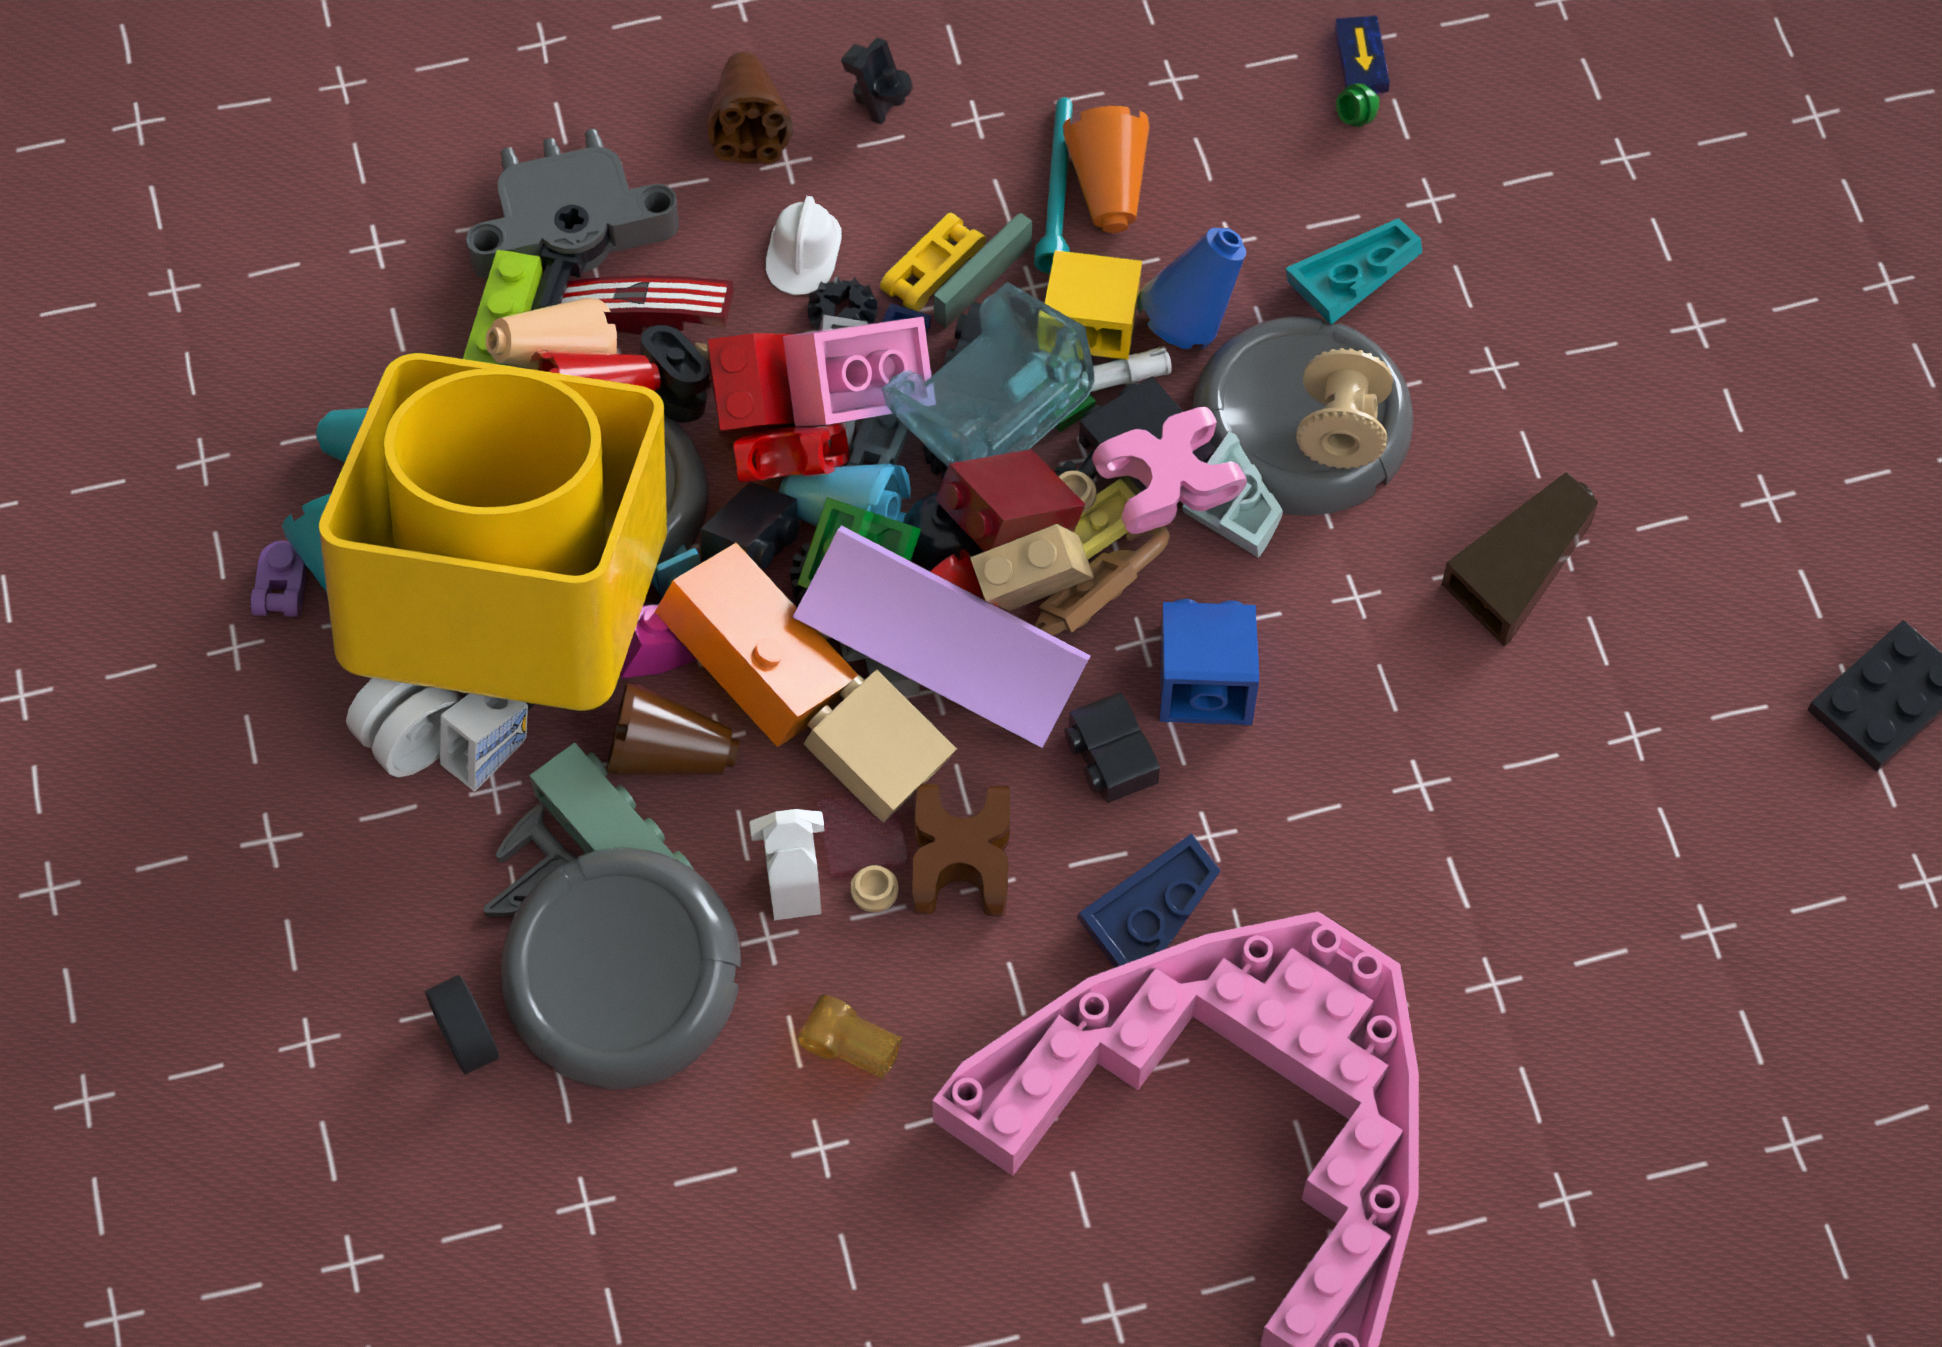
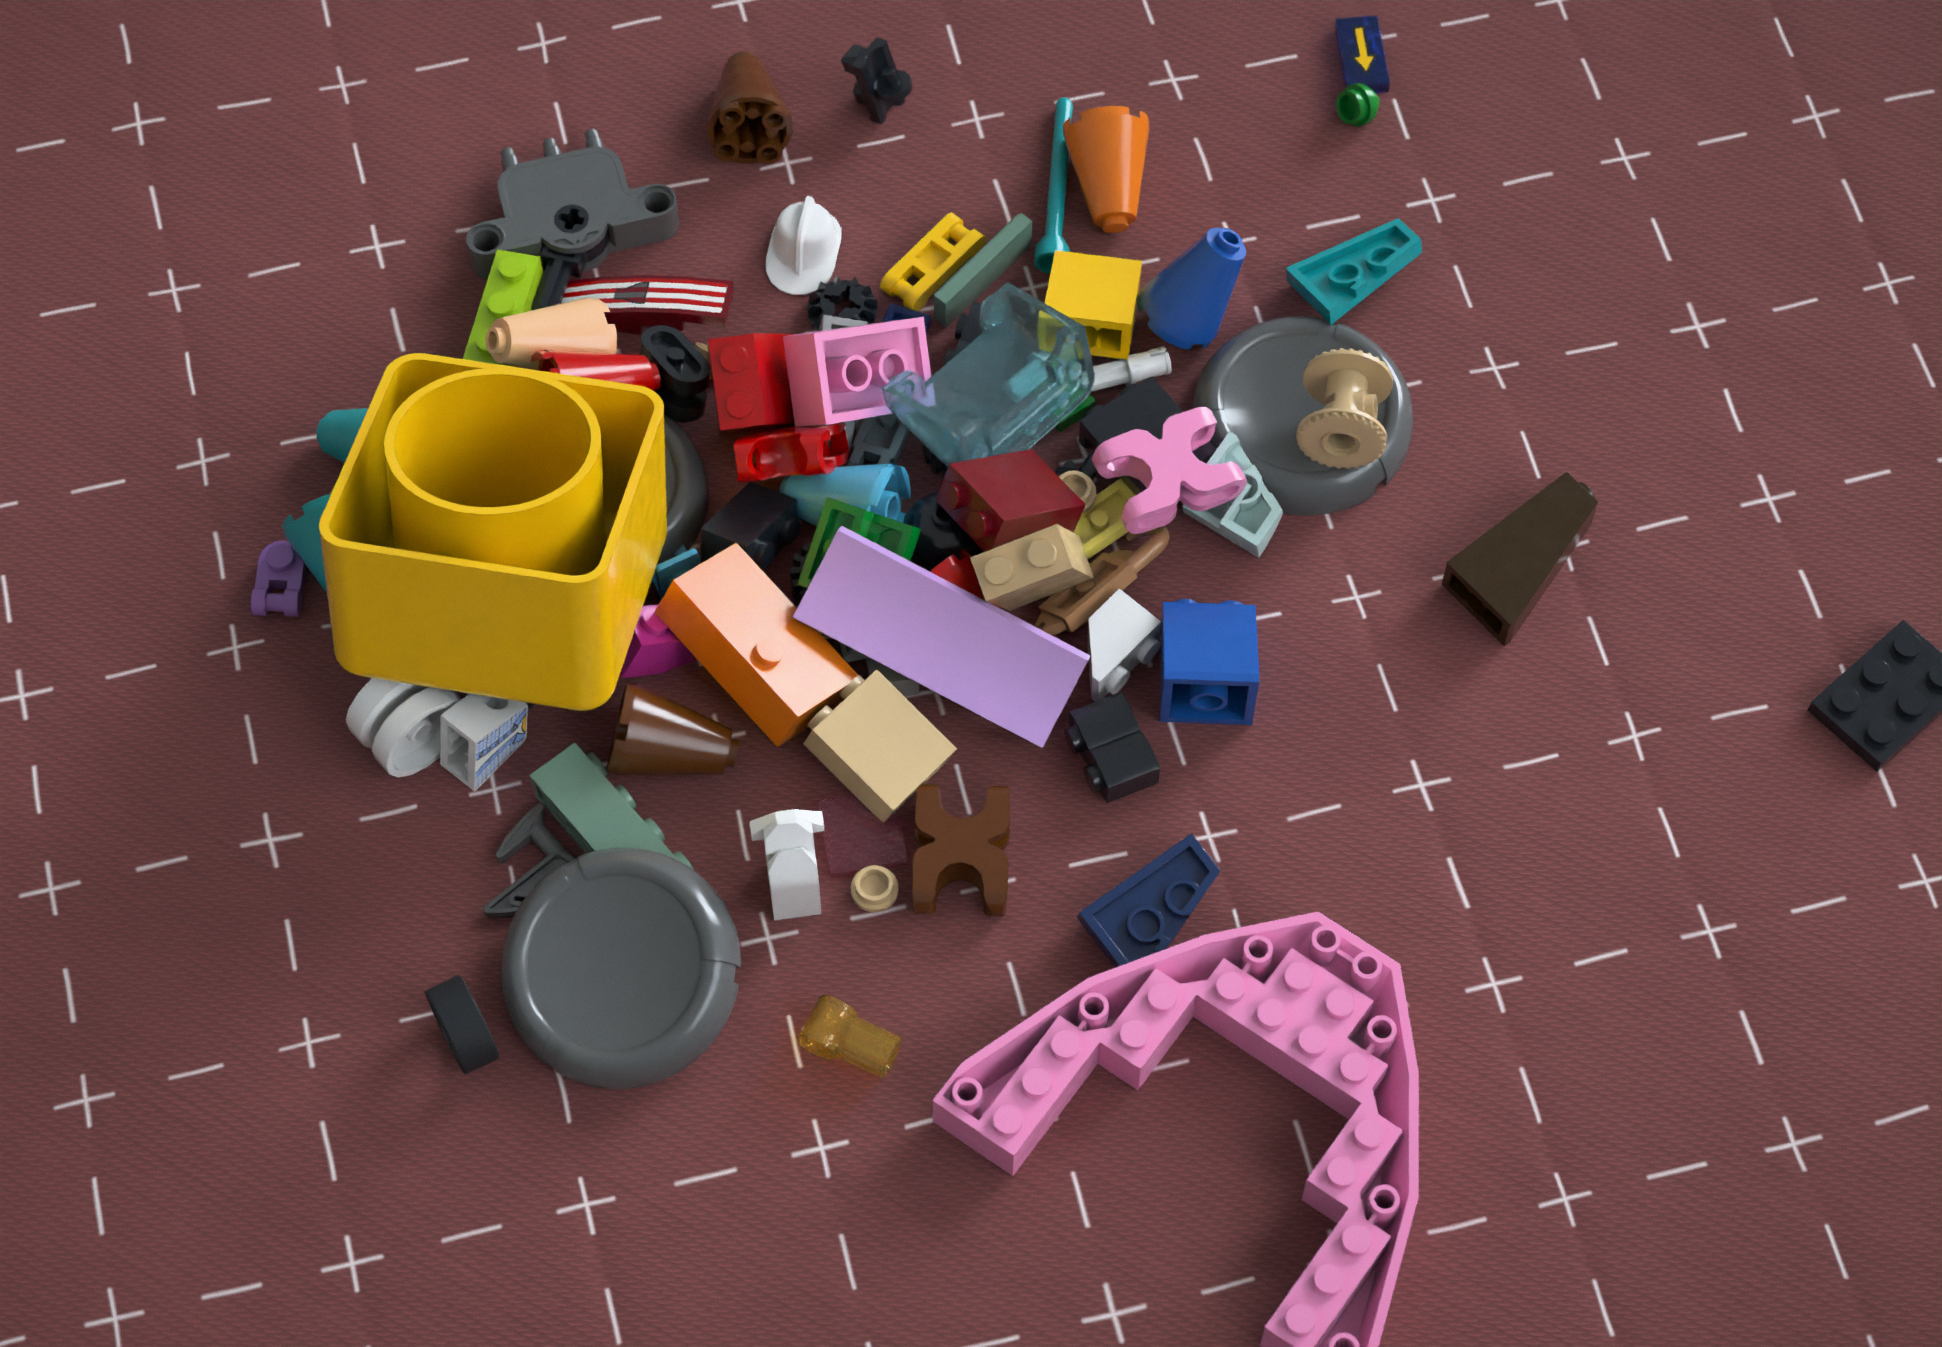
none -> white slope [1087,589,1161,702]

